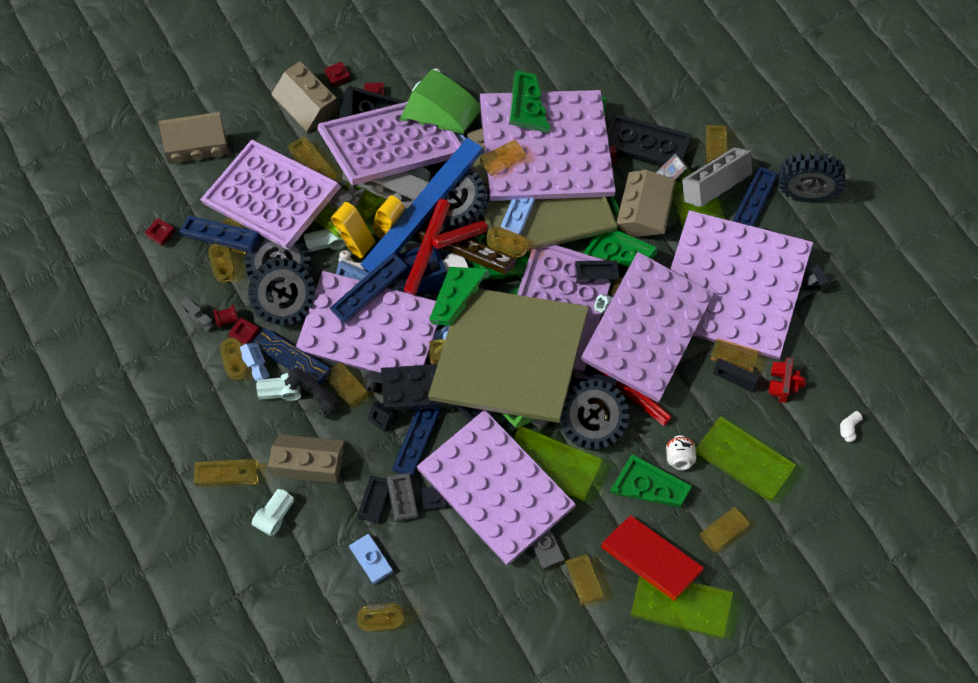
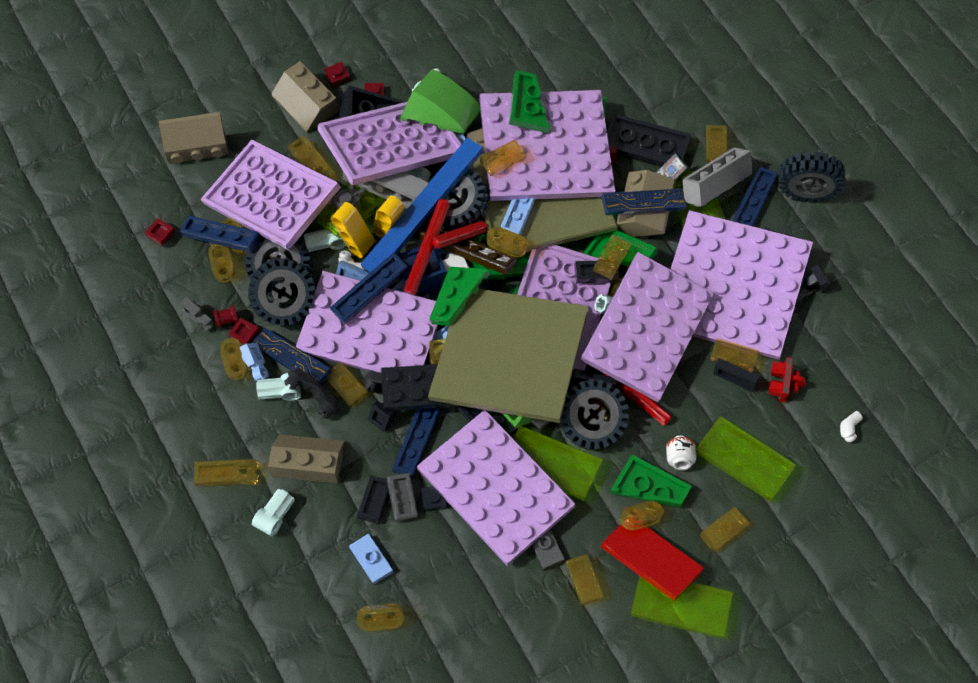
none -> clear yellow plate [593,235,631,280]
none -> dark blue tile [601,188,686,216]
none -> clear yellow plate [620,501,663,530]

